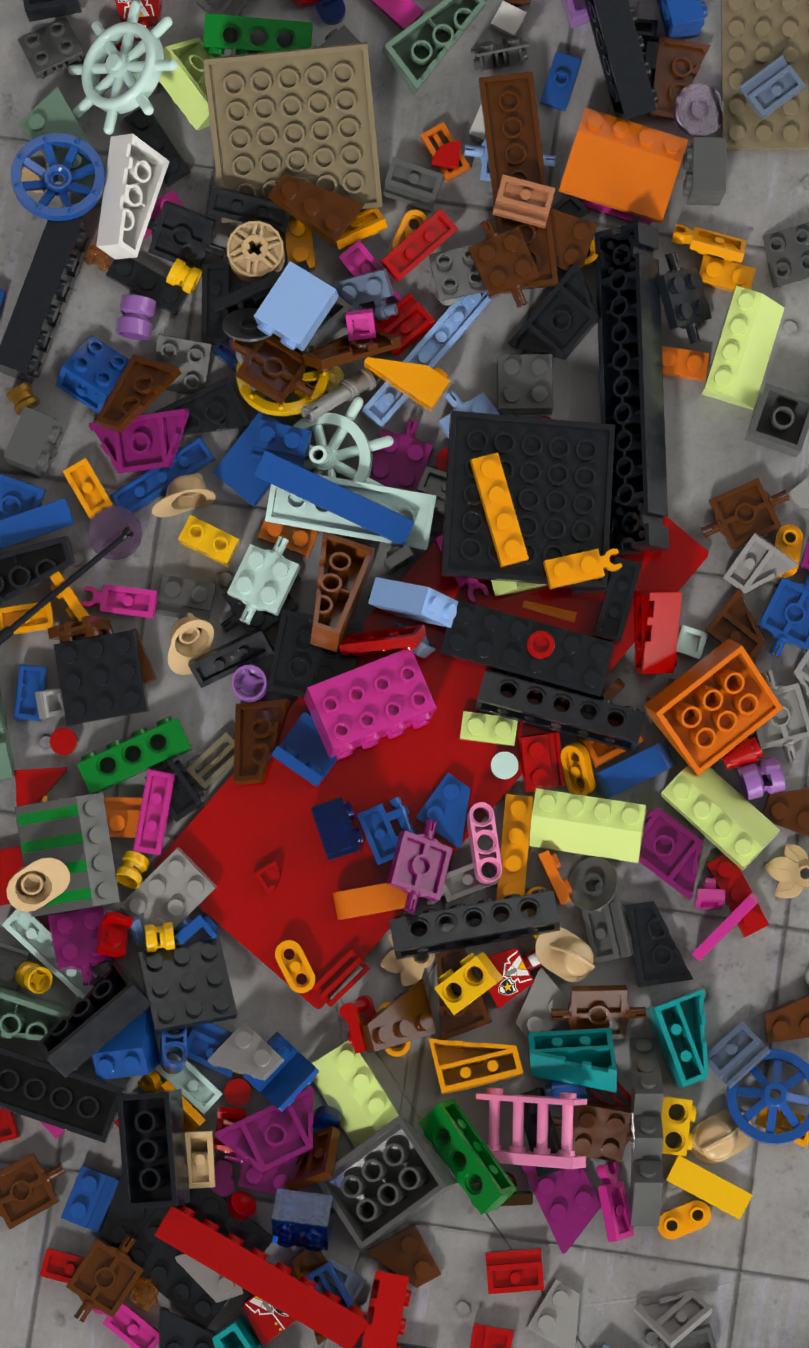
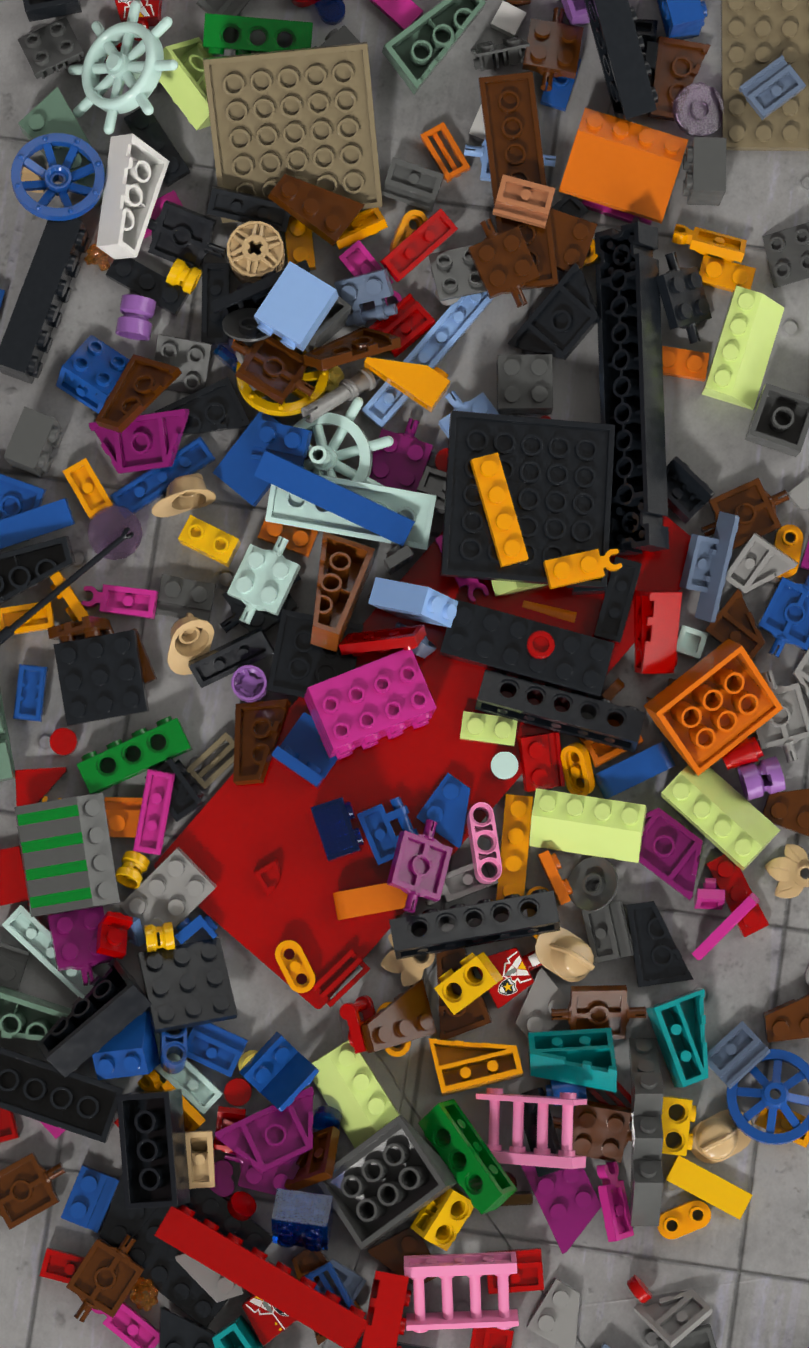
pearl gold wheel [6,382,40,415] -> none
tan piece [6,857,70,912] -> none
yellow wheel [15,961,53,994] -> none
light grey tile [35,687,65,719] -> none
light grey wing [207,1022,285,1081] -> none
dark pink tile [345,308,376,341] -> none
red tile [431,141,461,170] -> none
none -> bright pink fence [404,1252,519,1333]
none -> yellow brick [410,1187,474,1251]
none -> reddish brown plate [522,7,584,91]
none -> red tile [627,1275,652,1303]
none -> black bracket [666,456,715,524]
none -> sand blue bracket [679,511,740,623]

